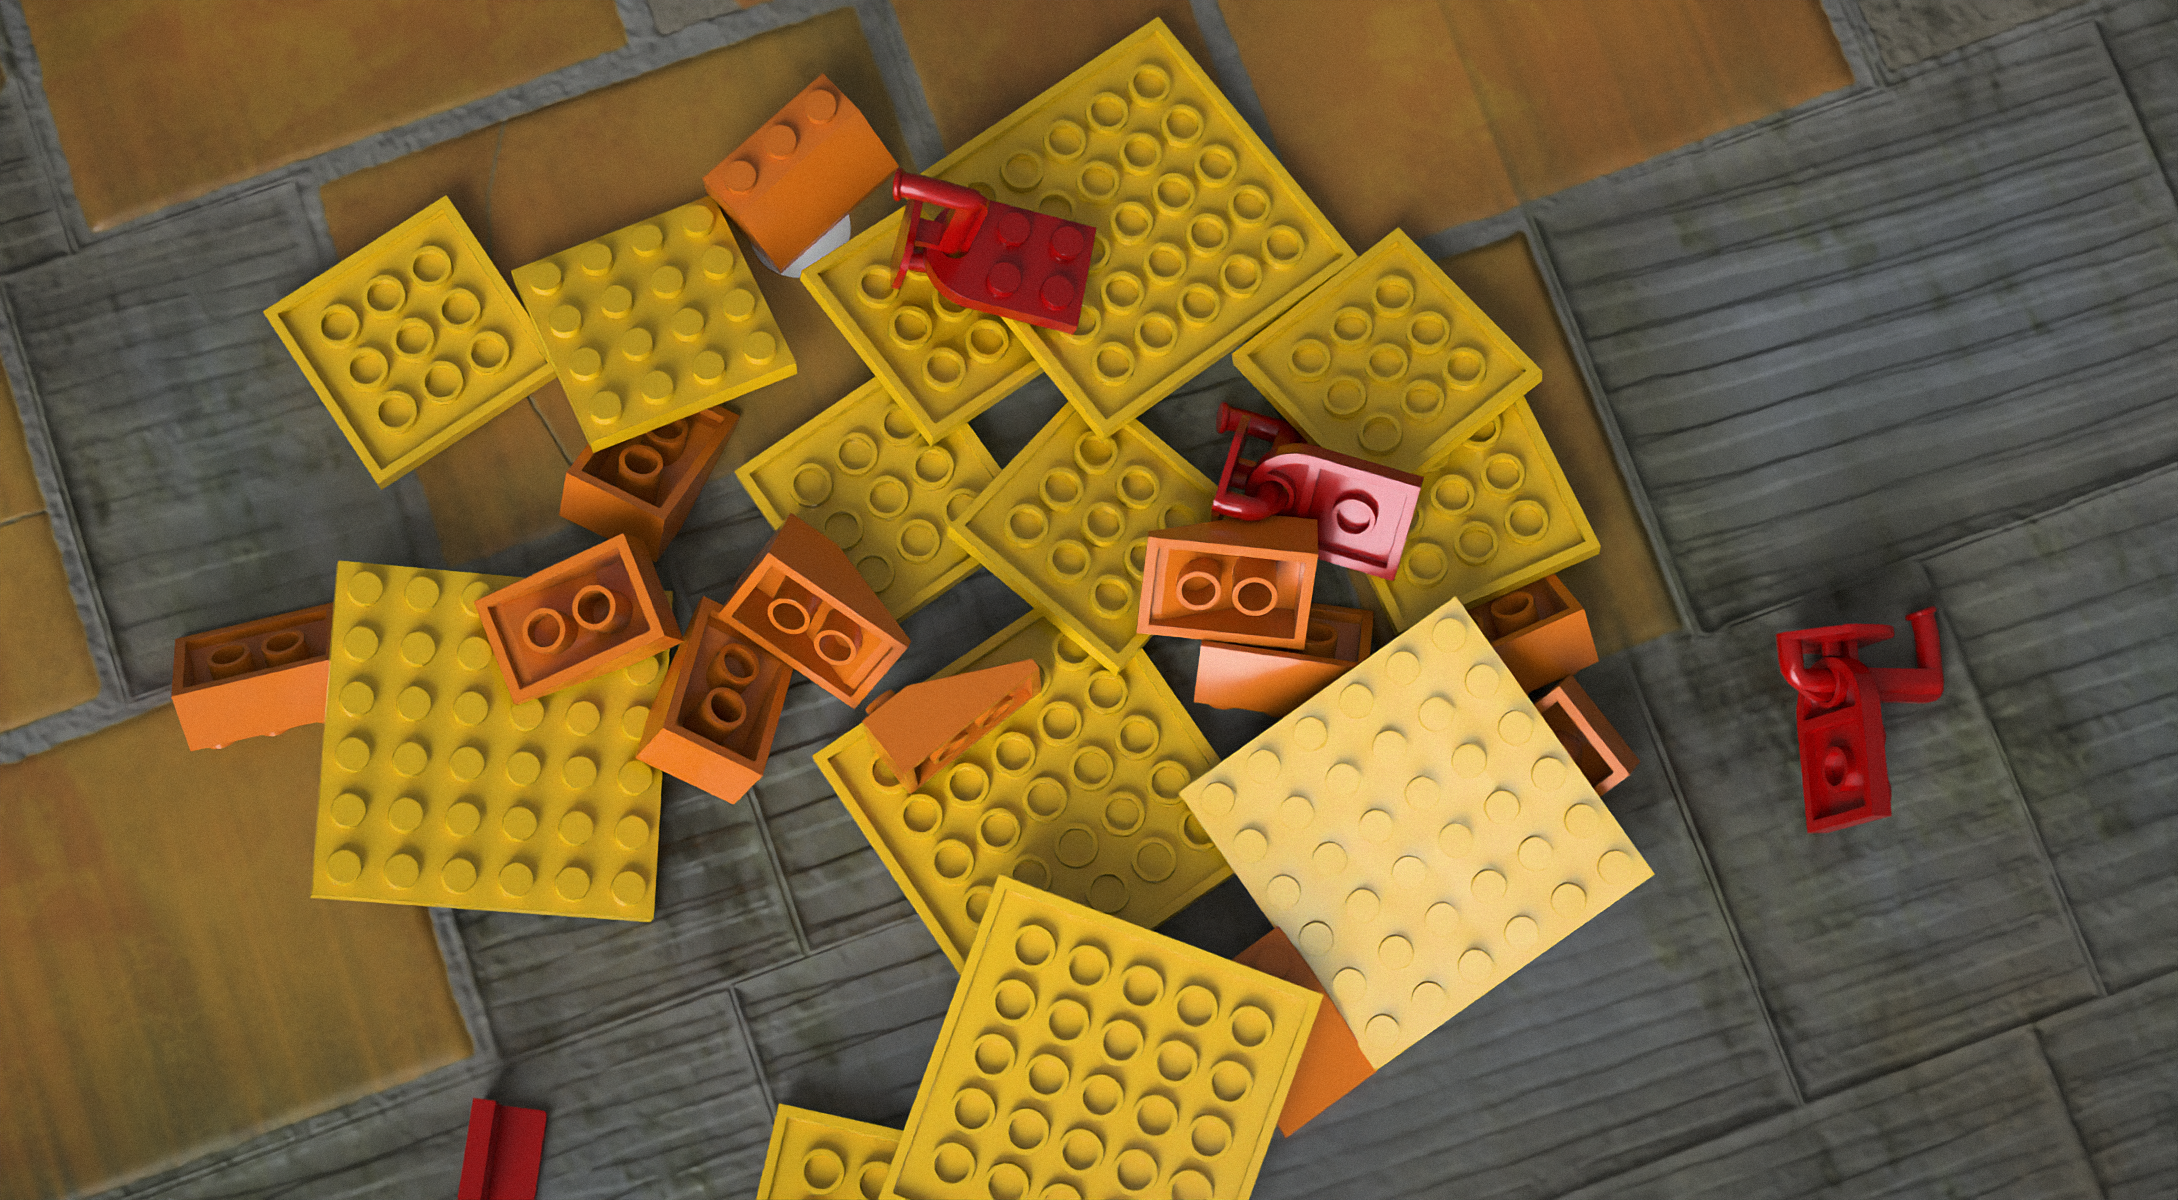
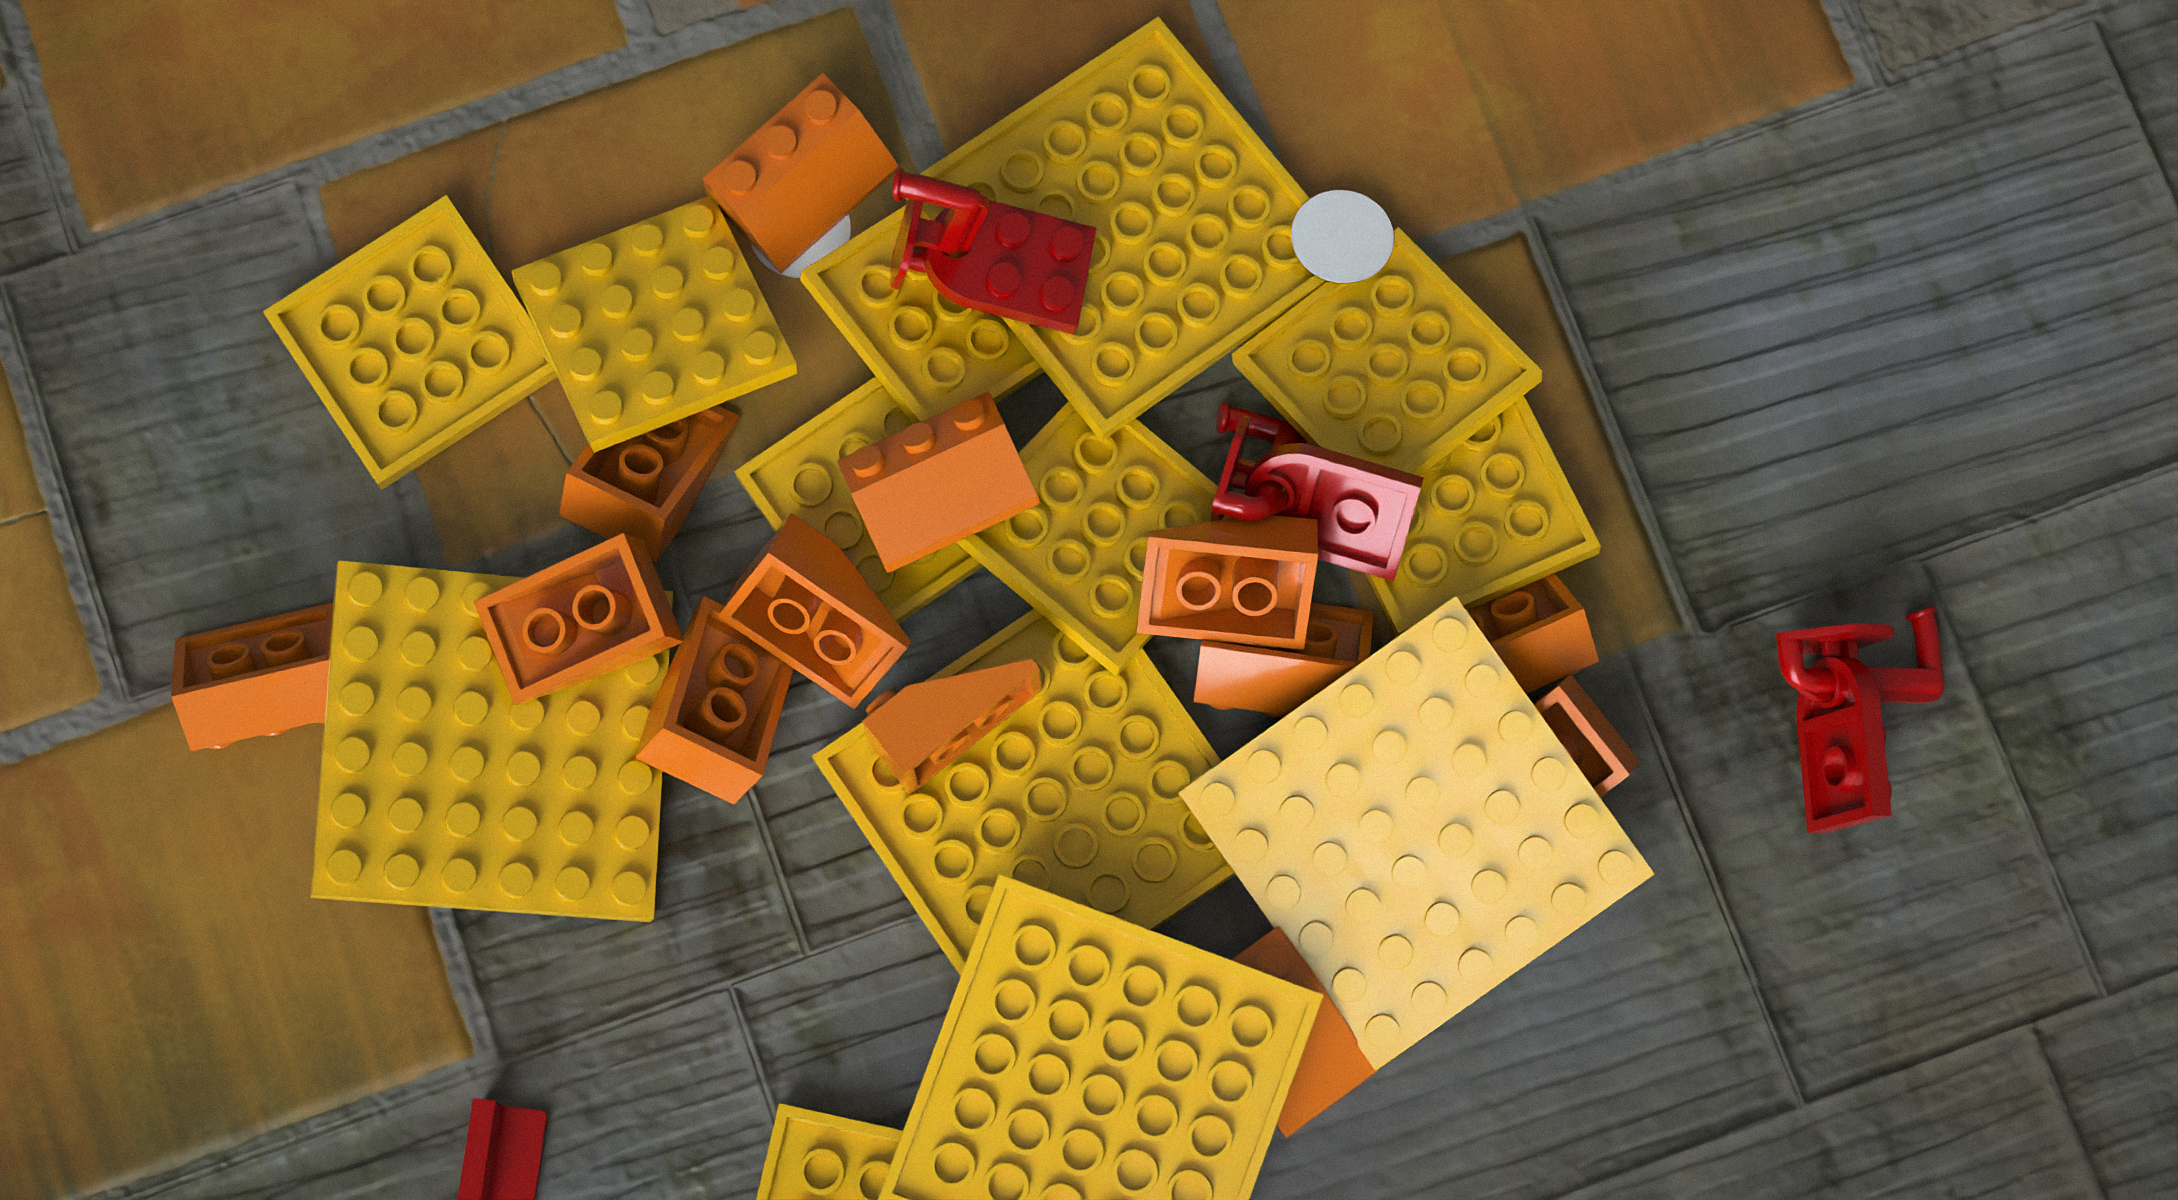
none -> orange slope [837,391,1041,574]
none -> white sticker [1291,190,1394,283]

